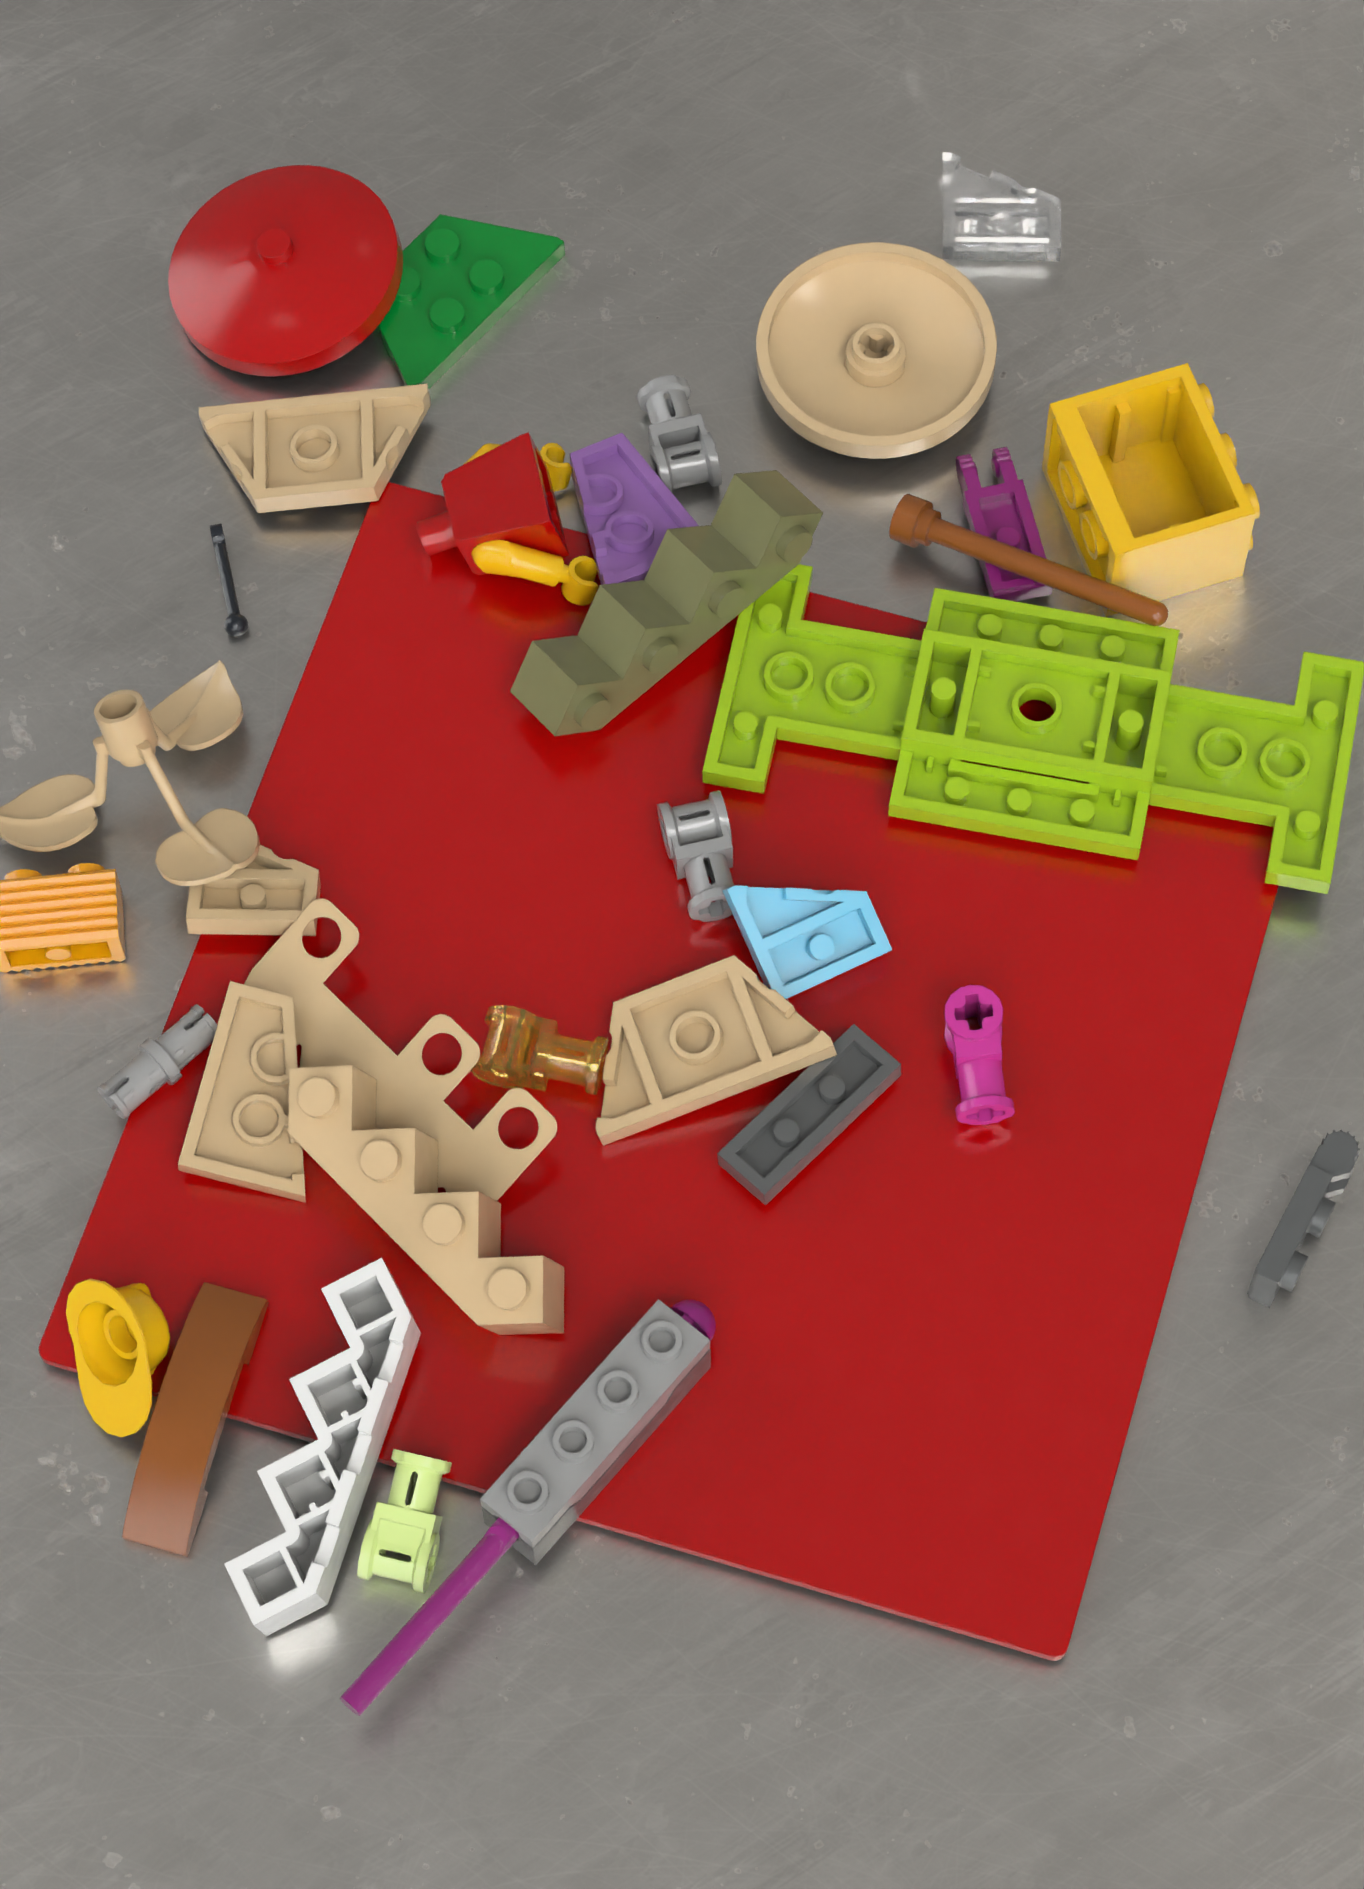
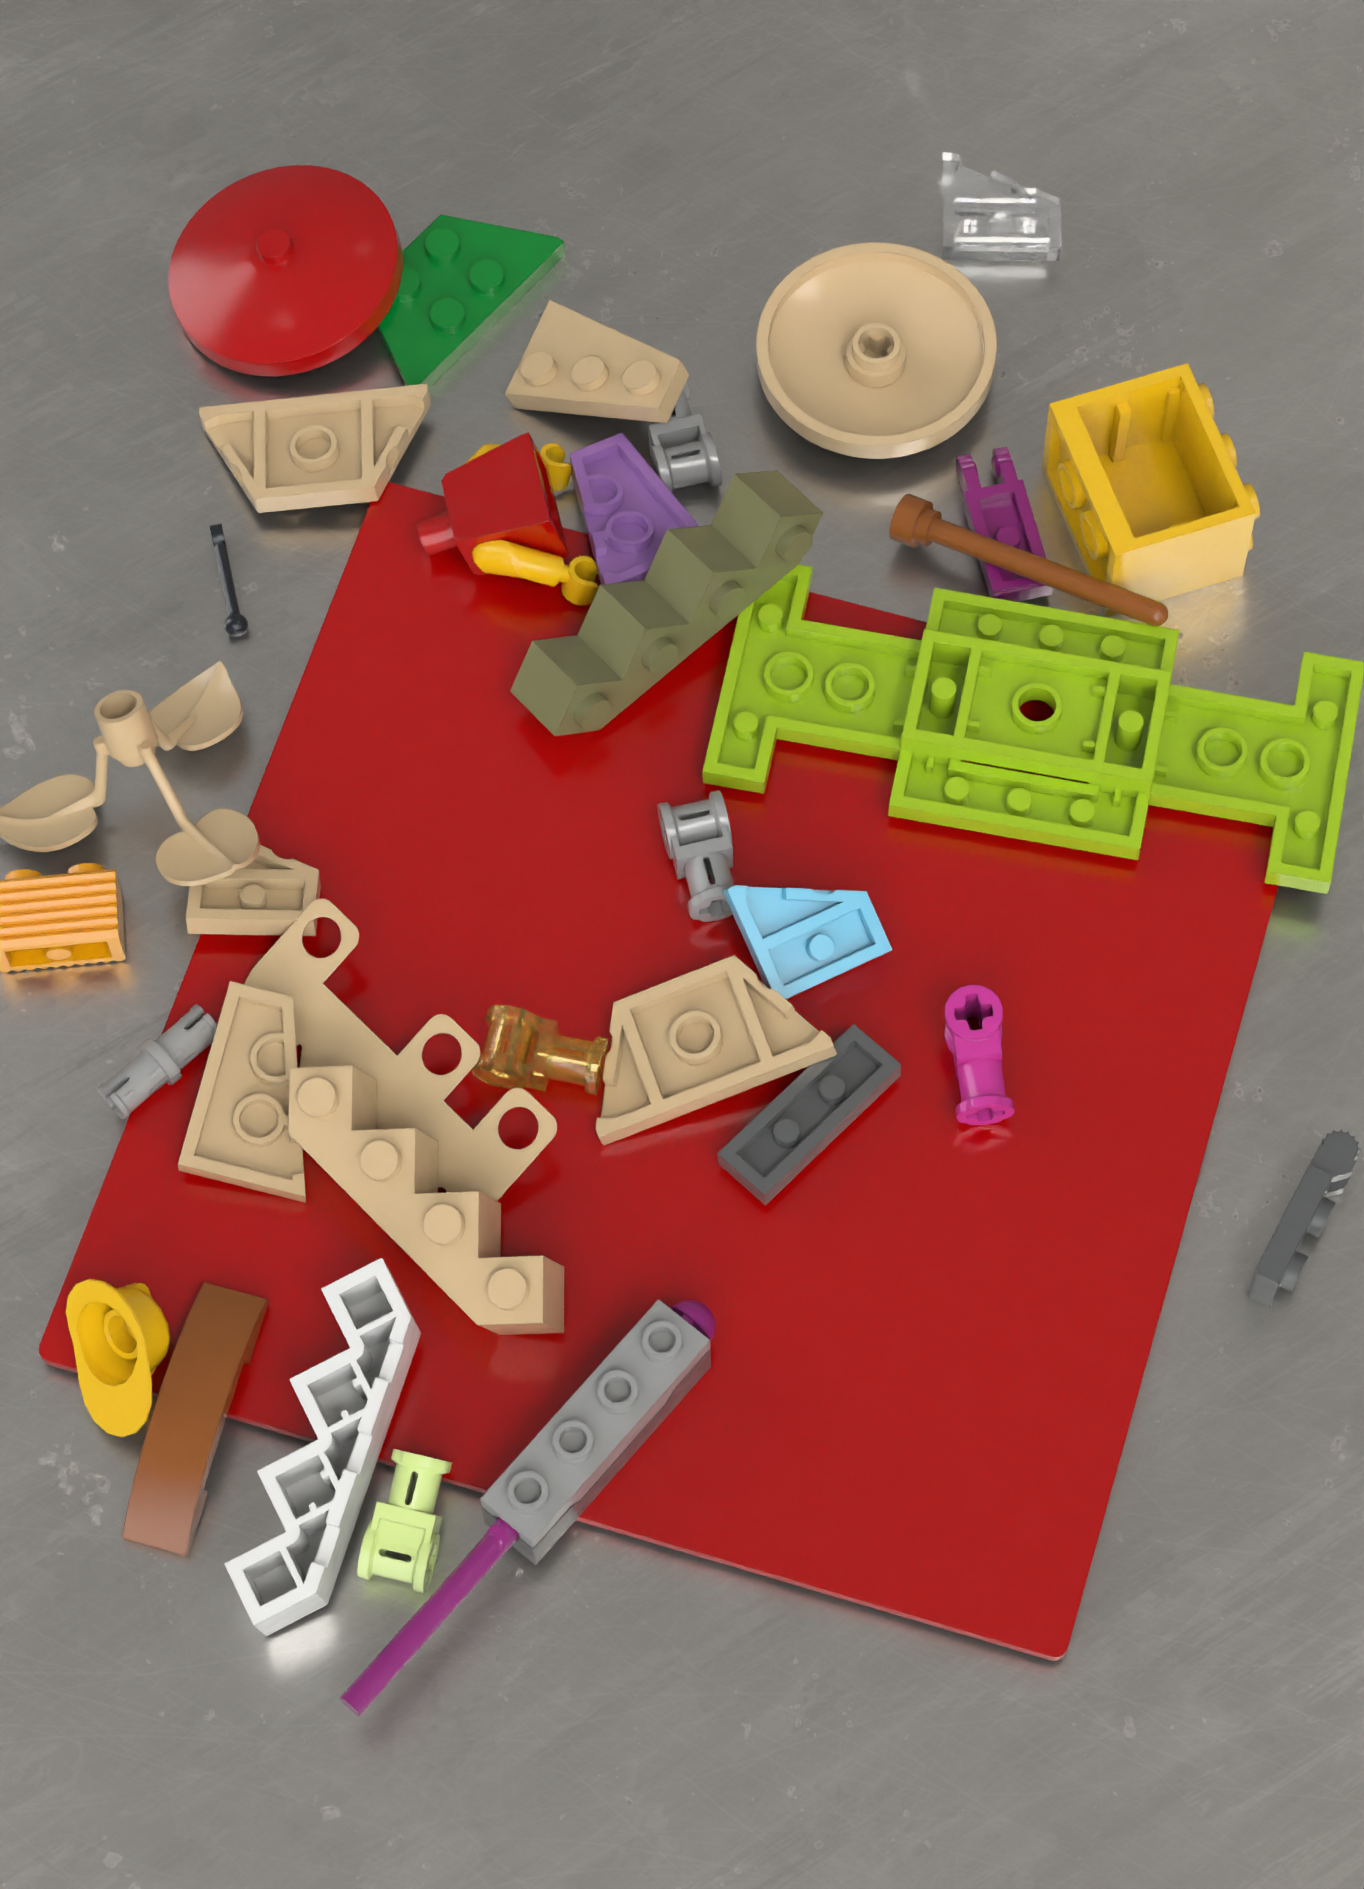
none -> tan wing [505,300,689,423]

